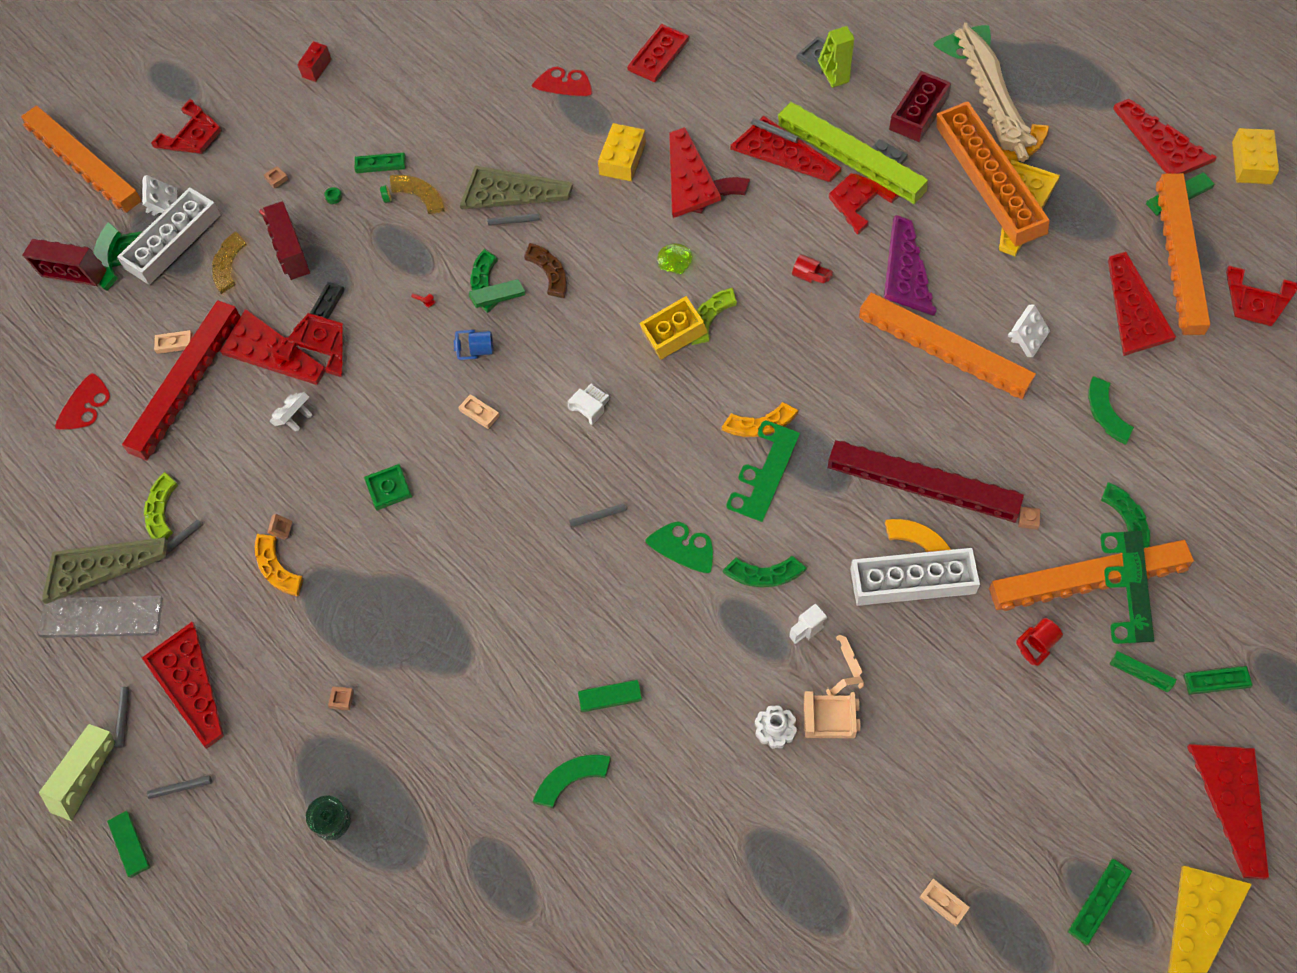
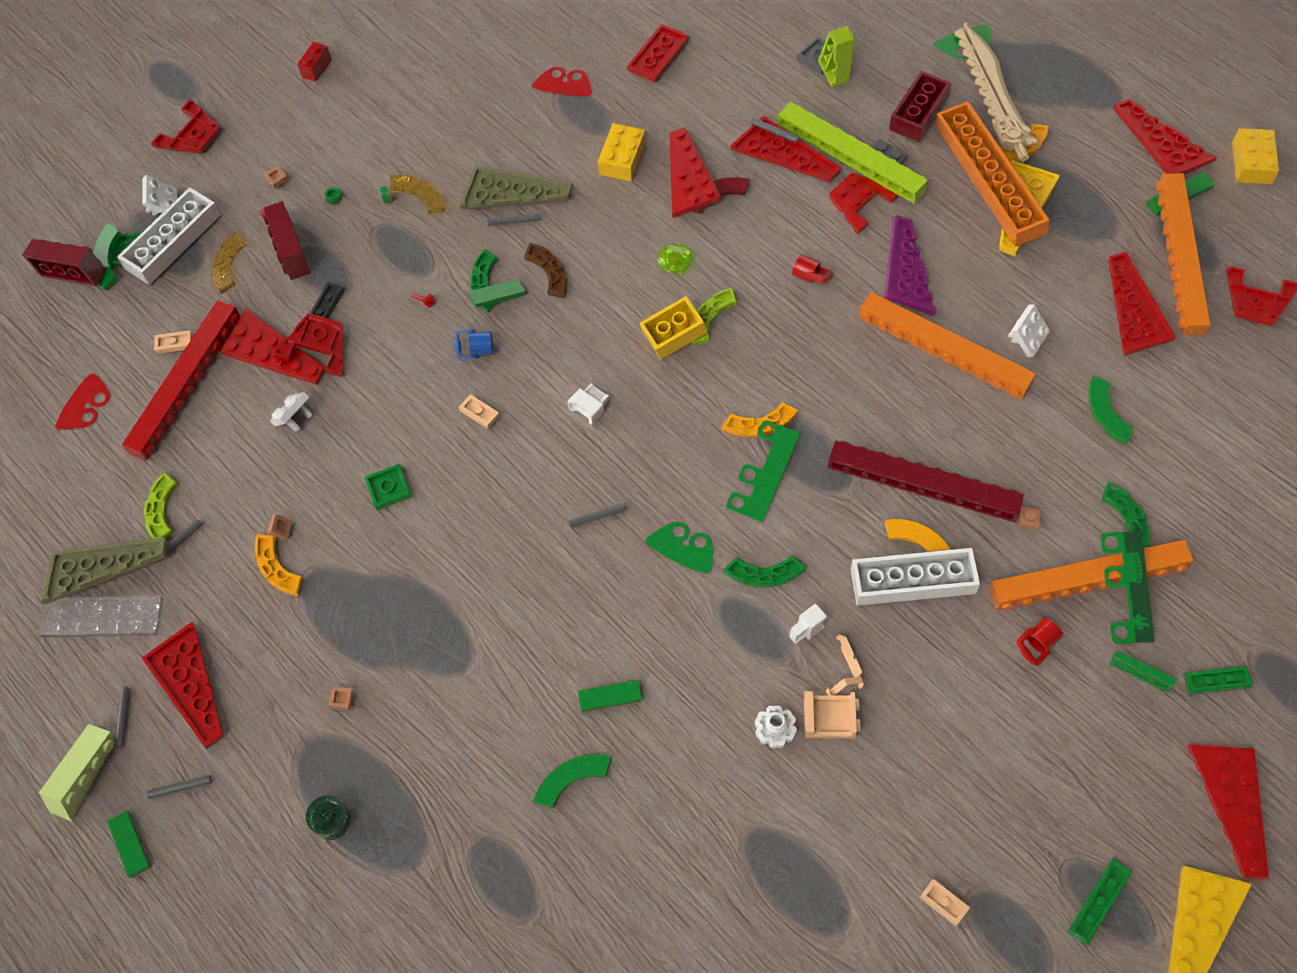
orange brick [21,105,142,213] -> none
green tile [354,152,406,173] -> none

